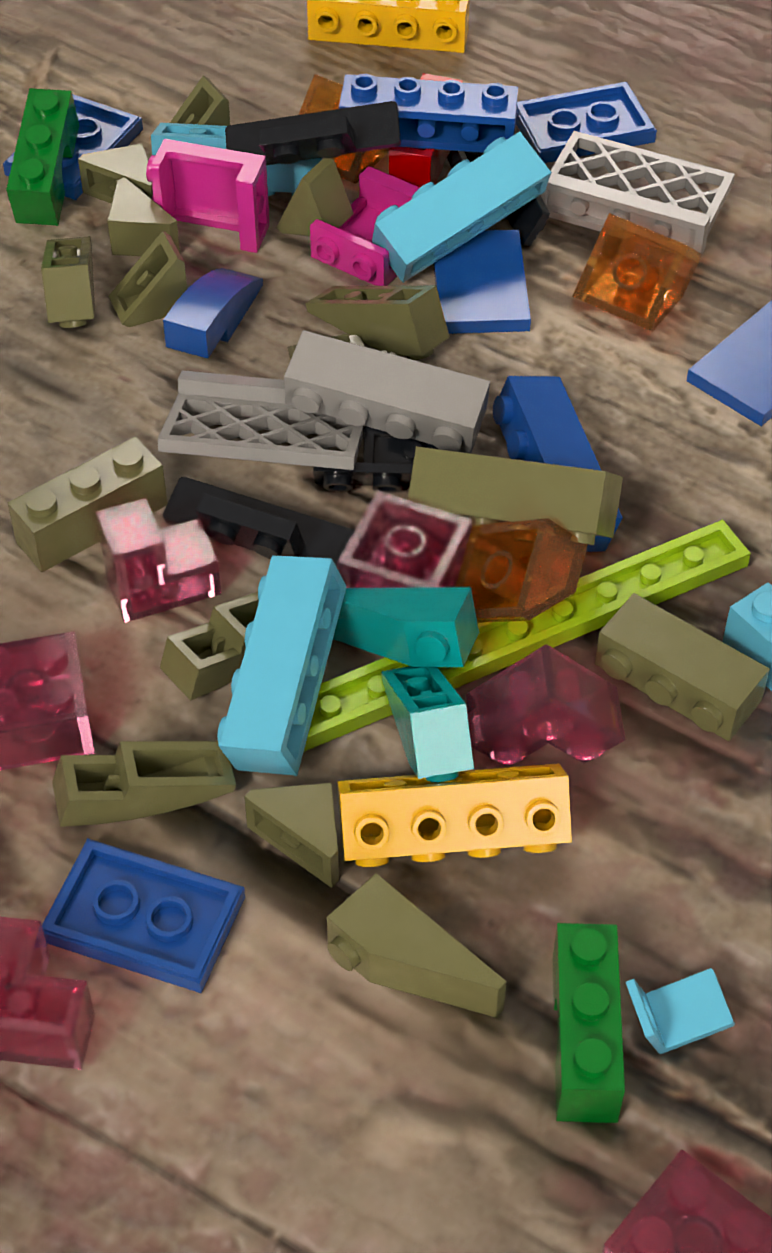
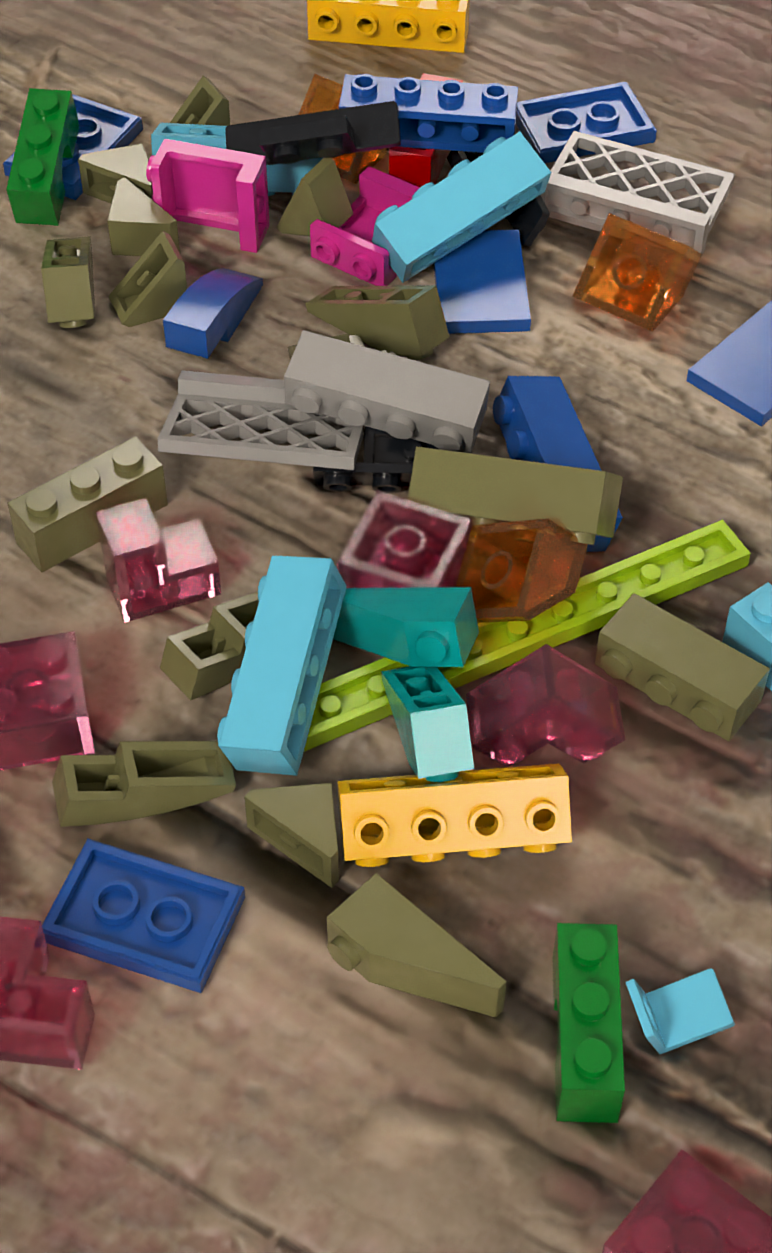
black bracket [163,477,362,578] -> none

